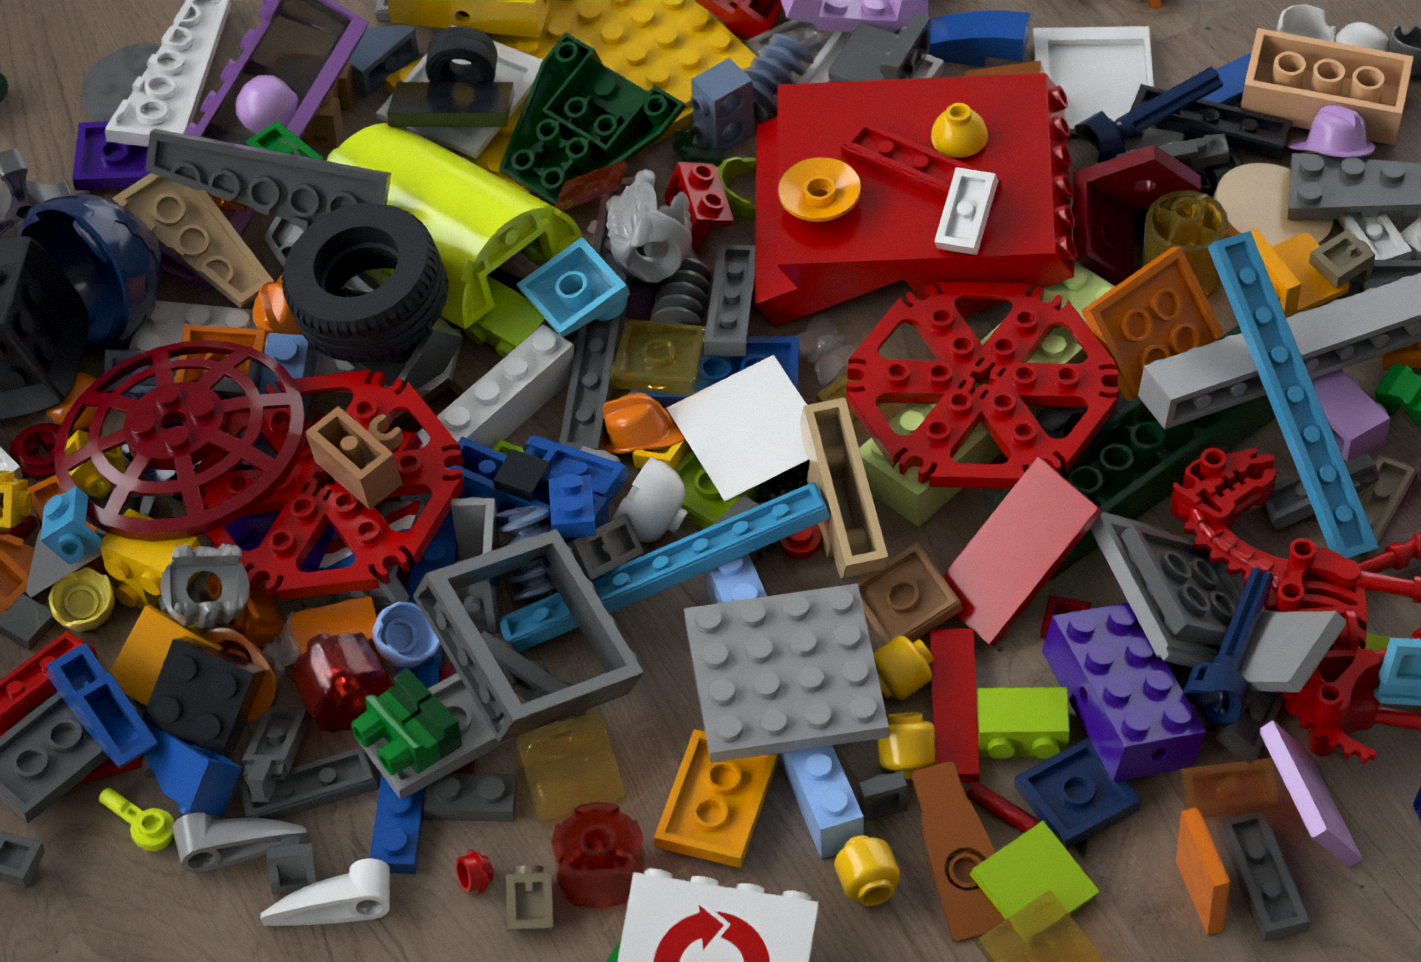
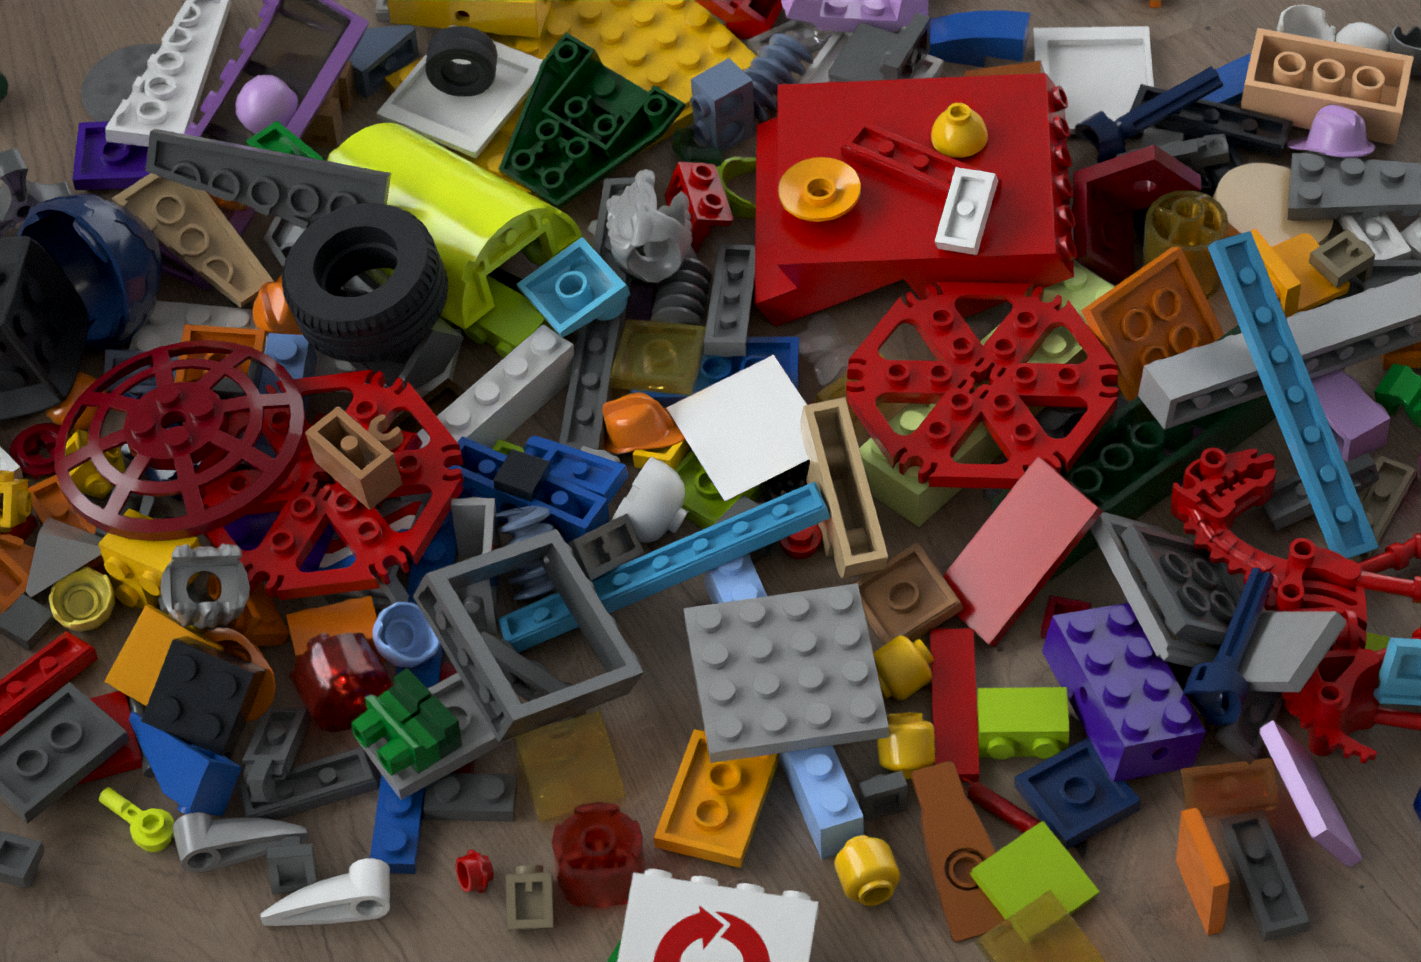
dark azure bracket [40,486,101,565] -> none
blue slope [47,642,158,769] -> none
clear piece [262,610,300,706] -> none
black tile [387,82,514,127] -> none
blue plate [548,474,596,539] -> none
clear red piece [555,160,627,211] -> none

